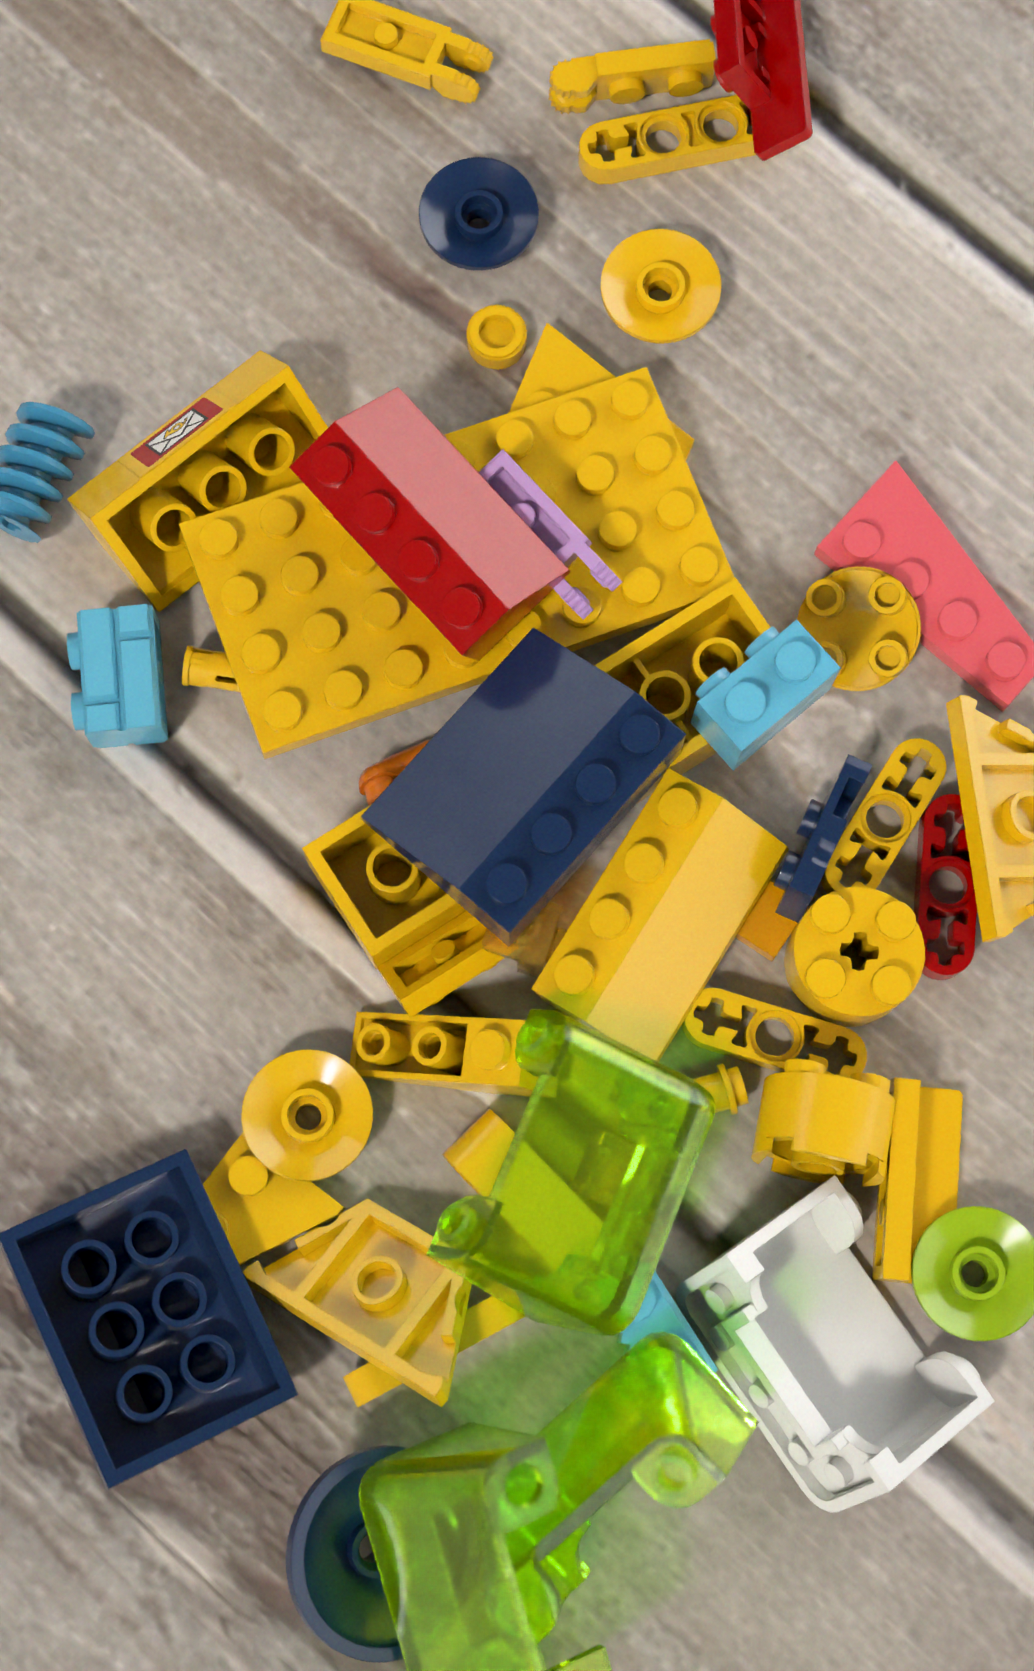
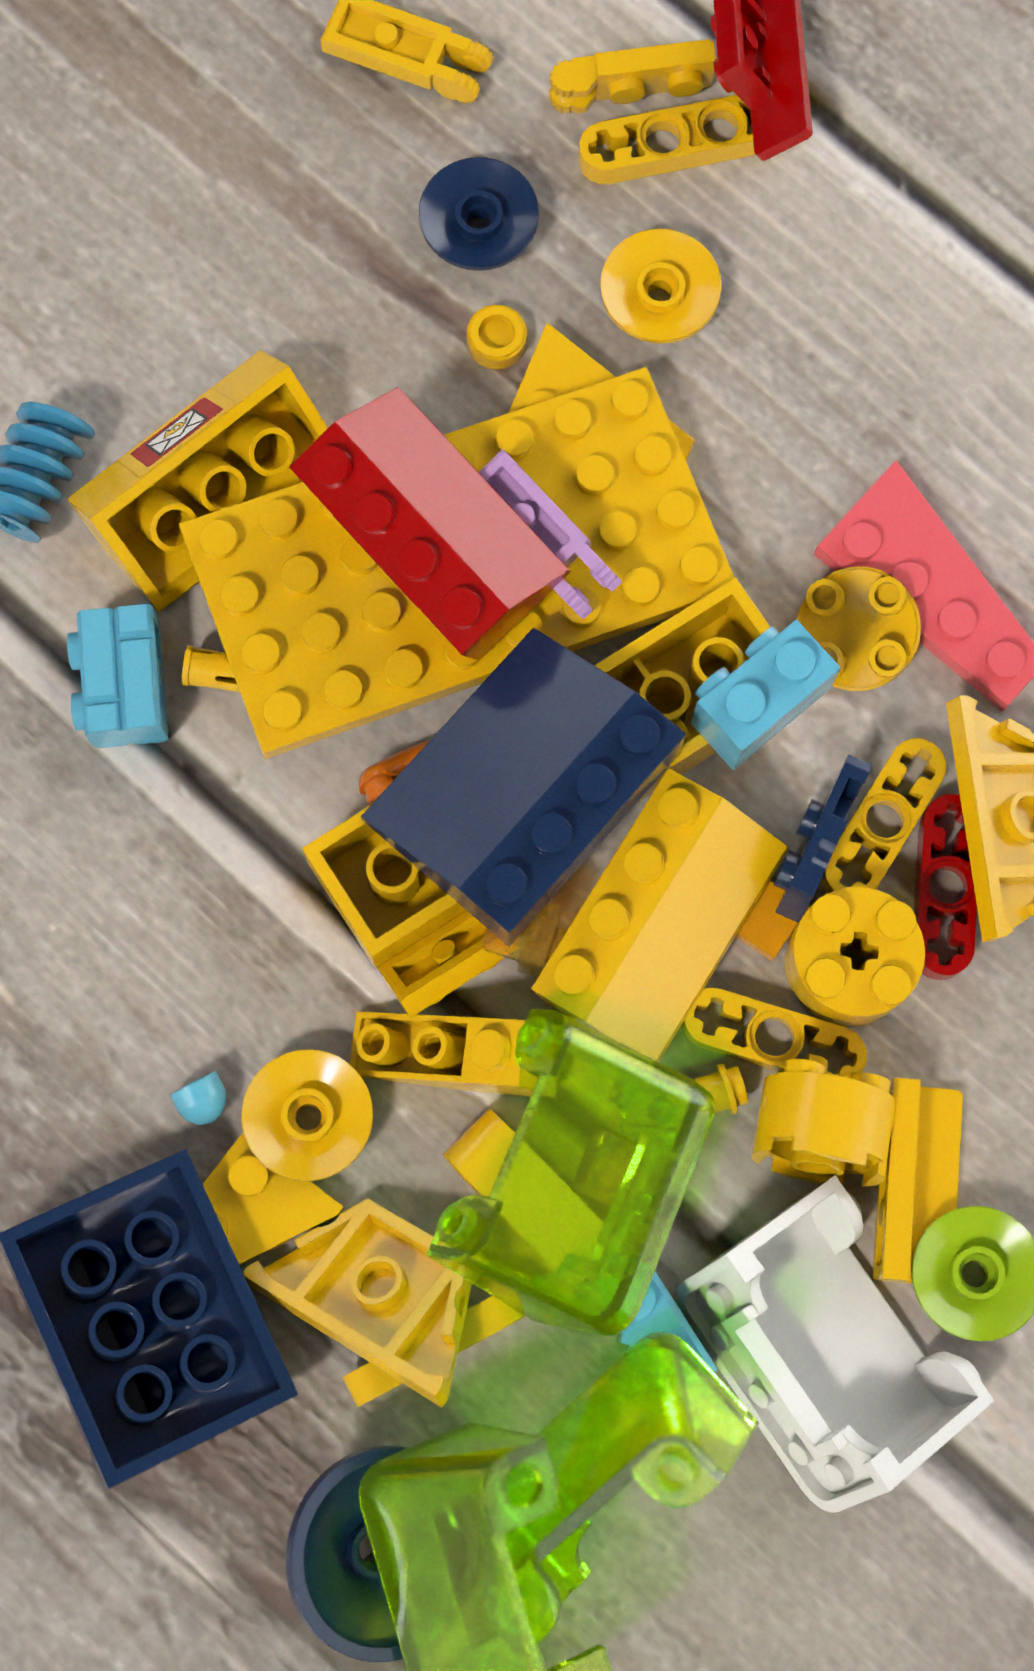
none -> medium azure hinge [169,1070,227,1125]

